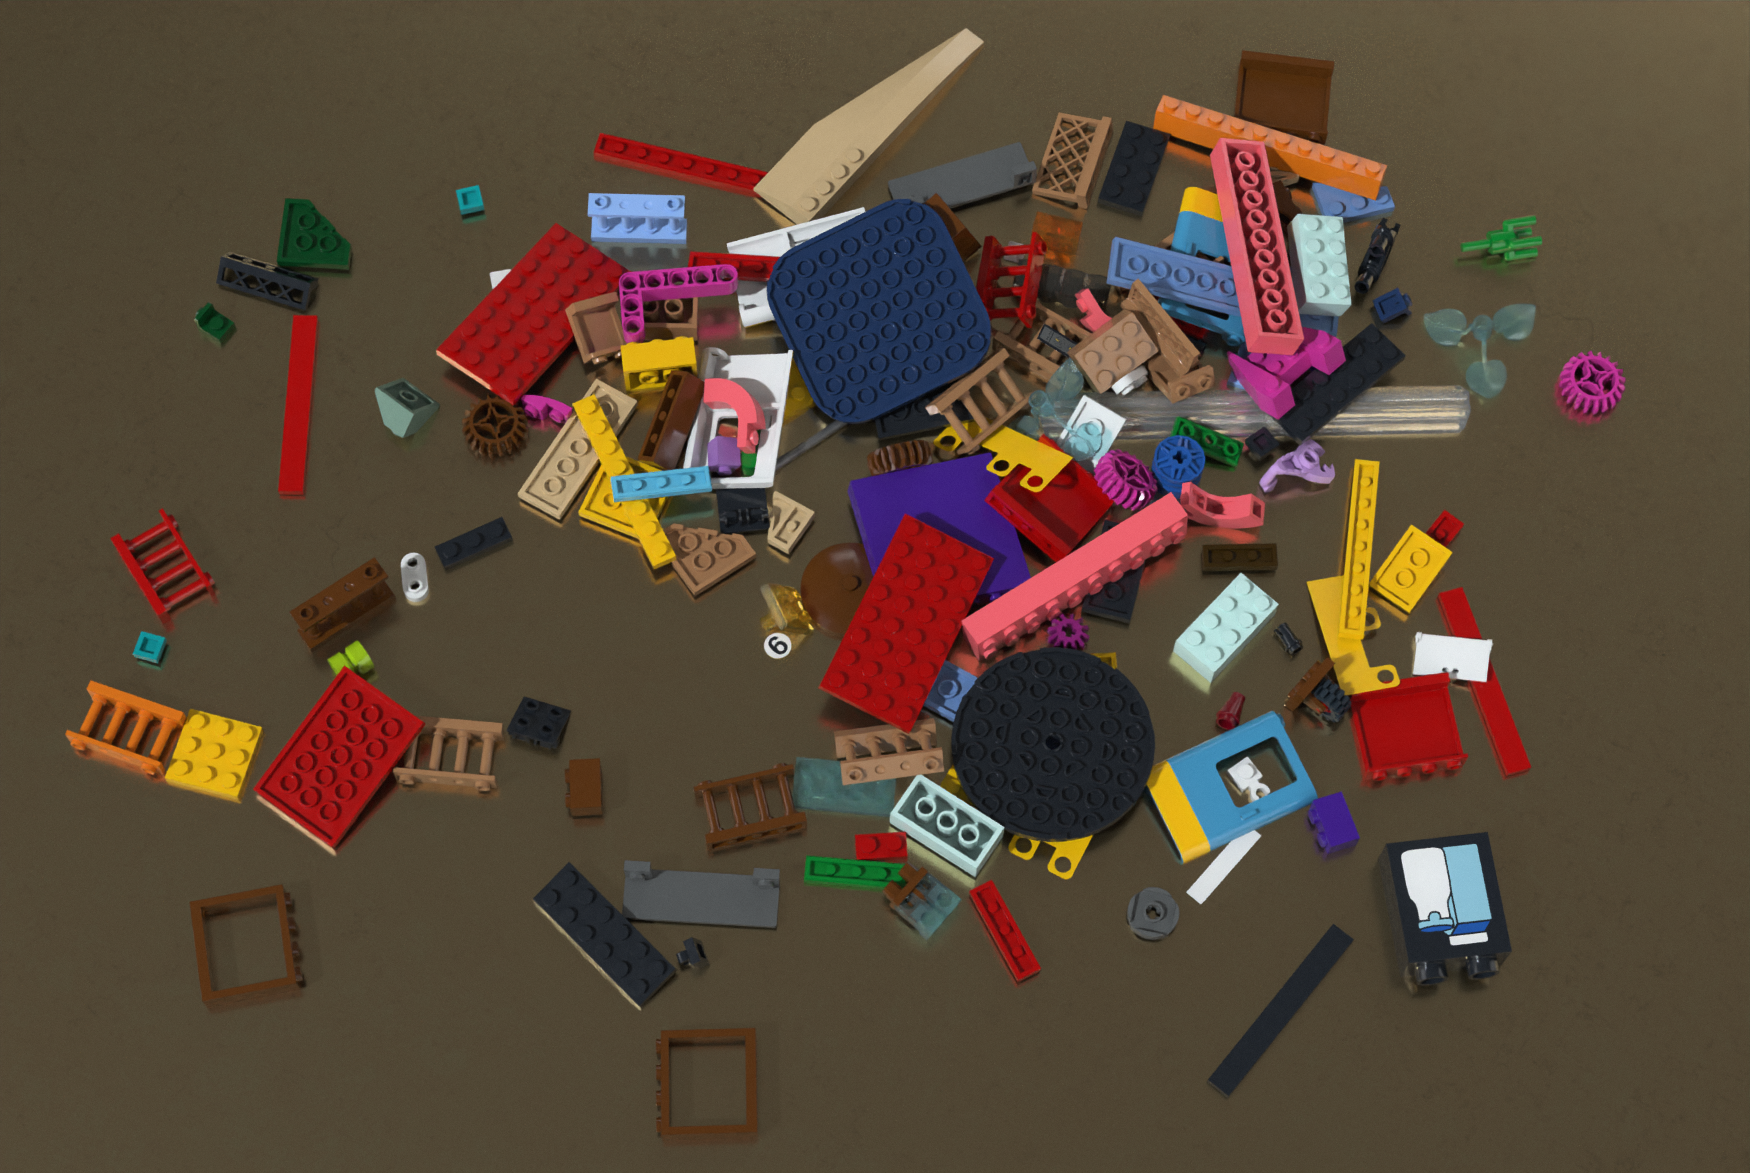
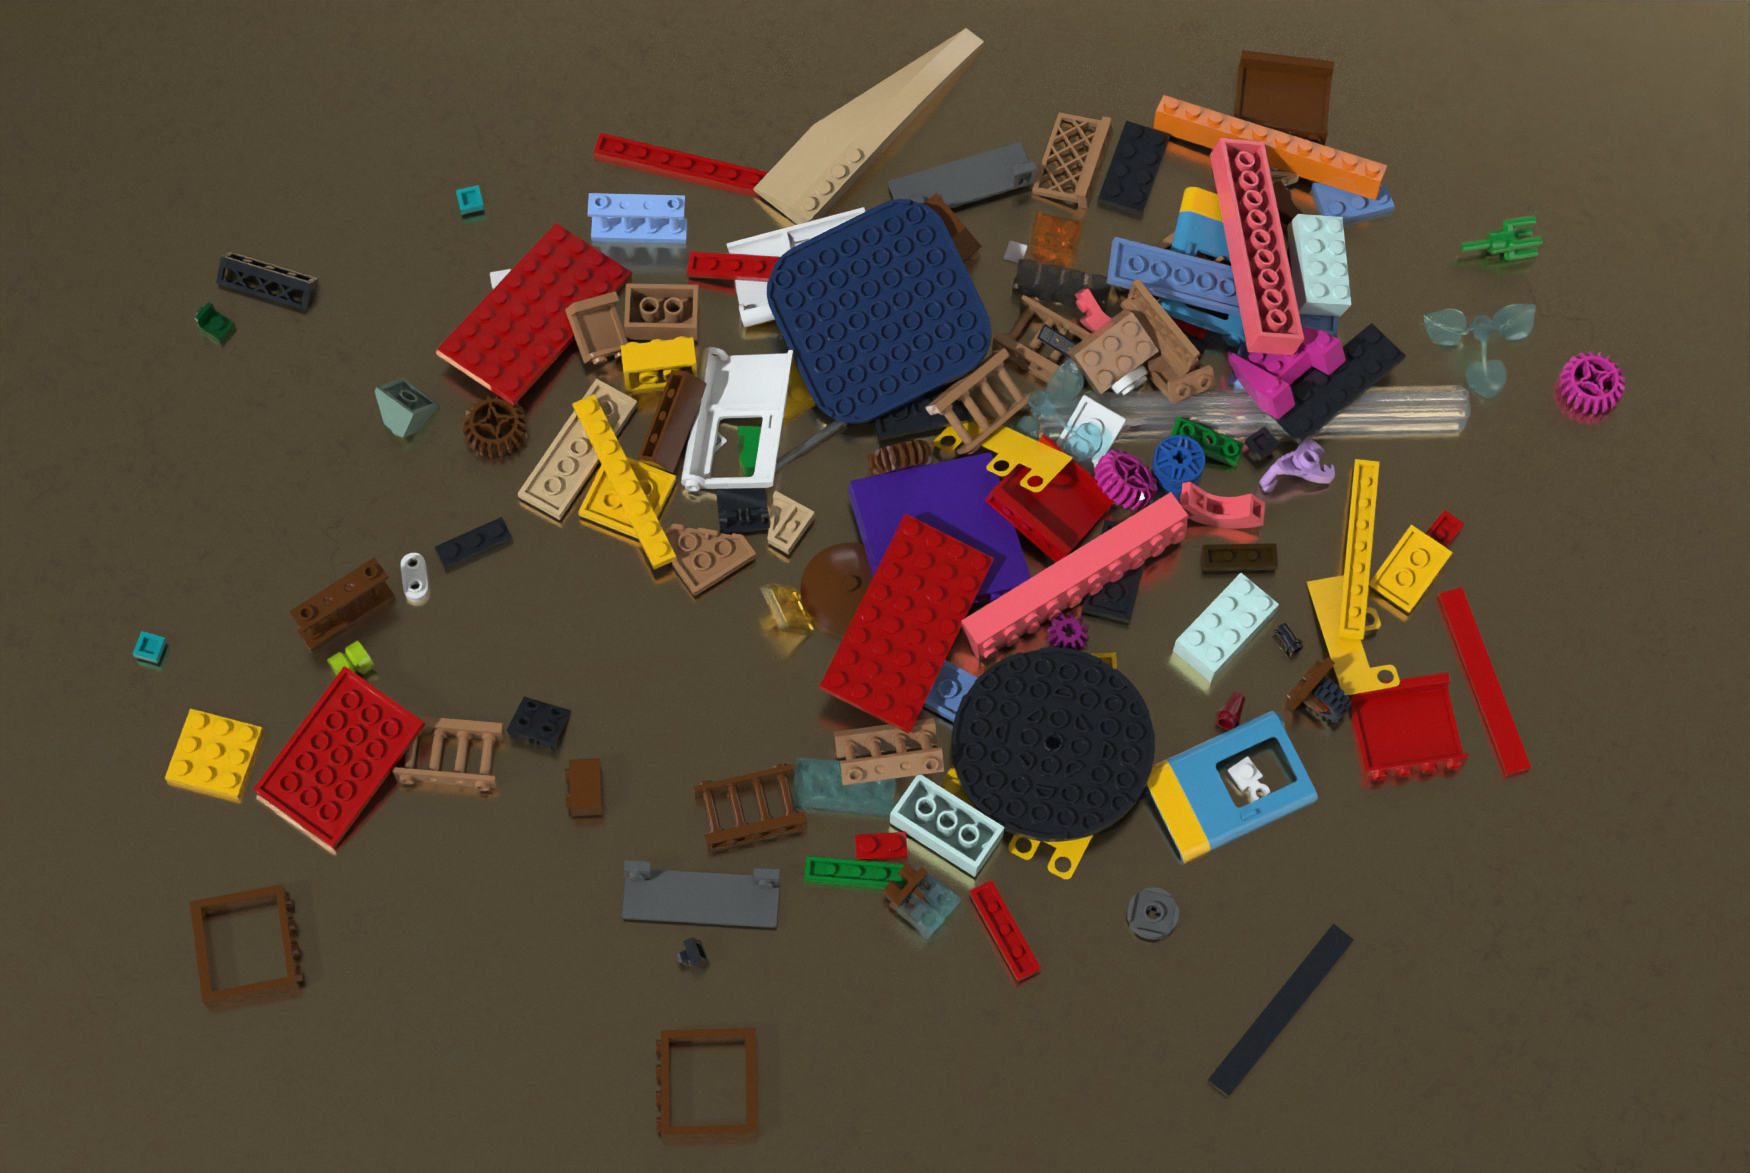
orange fence [65,680,187,775] -> none
red fence [110,508,215,624] -> none
dark green plate [276,198,352,270] -> none
red tile [278,315,319,495] -> none
dark pink slope [521,395,573,423] -> none
black plate [533,862,677,1007] -> none
medium azure tile [610,466,712,502] -> none
dark pink beam [619,264,738,343] -> none
coral arch [703,378,766,454] -> none
medium lavender brick [707,436,741,476] -> none
white sticker [764,633,791,659] -> none
red fence [976,232,1047,328] -> none
white sticker [1186,830,1261,904] -> none
dark purple brick [1308,791,1360,854] -> none
black connector [1354,218,1401,294] -> none
dark blue bracket [1372,288,1413,323] -> none
brick [1378,832,1512,986] -> none
white door [1413,632,1493,682] -> none

